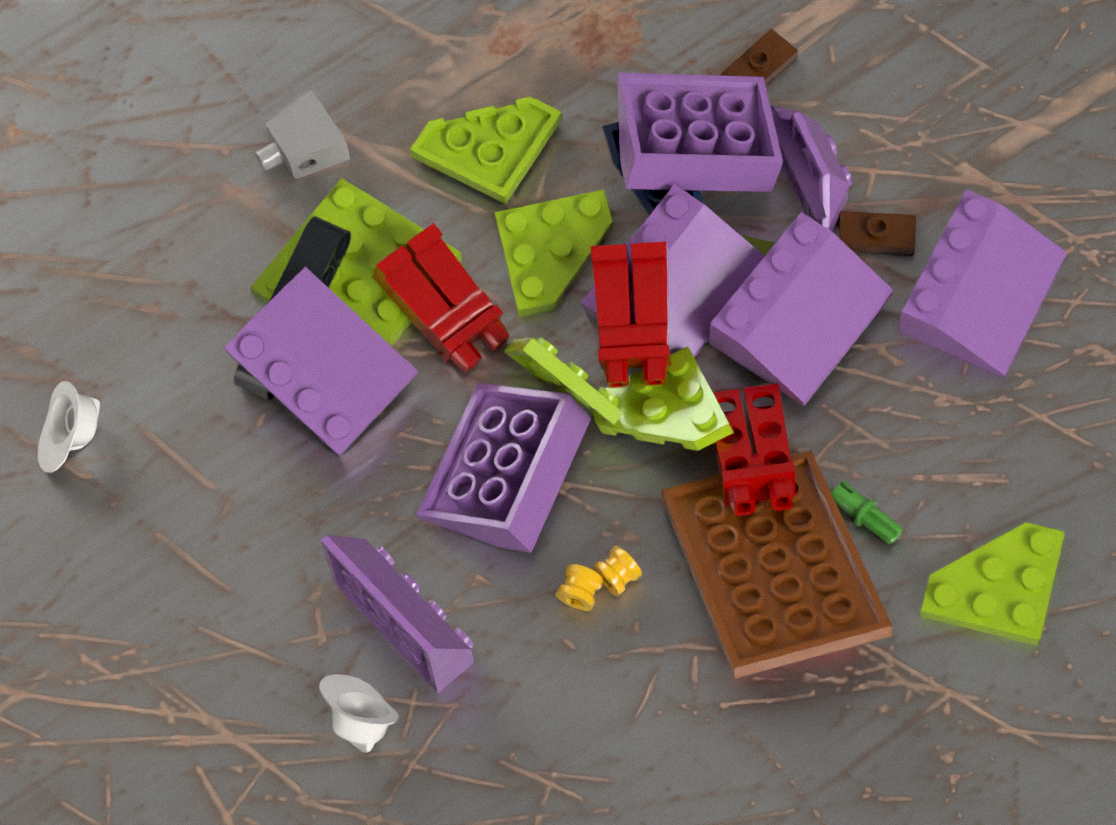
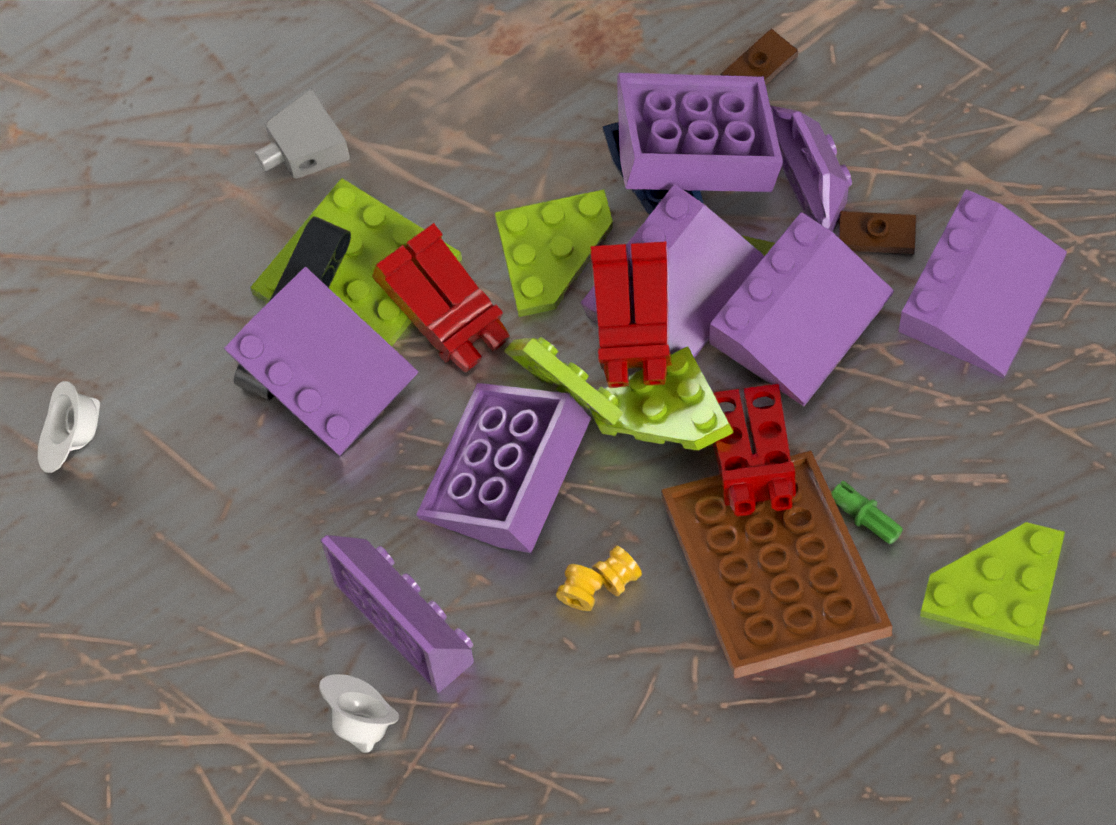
lime plate [409,96,562,204] -> none

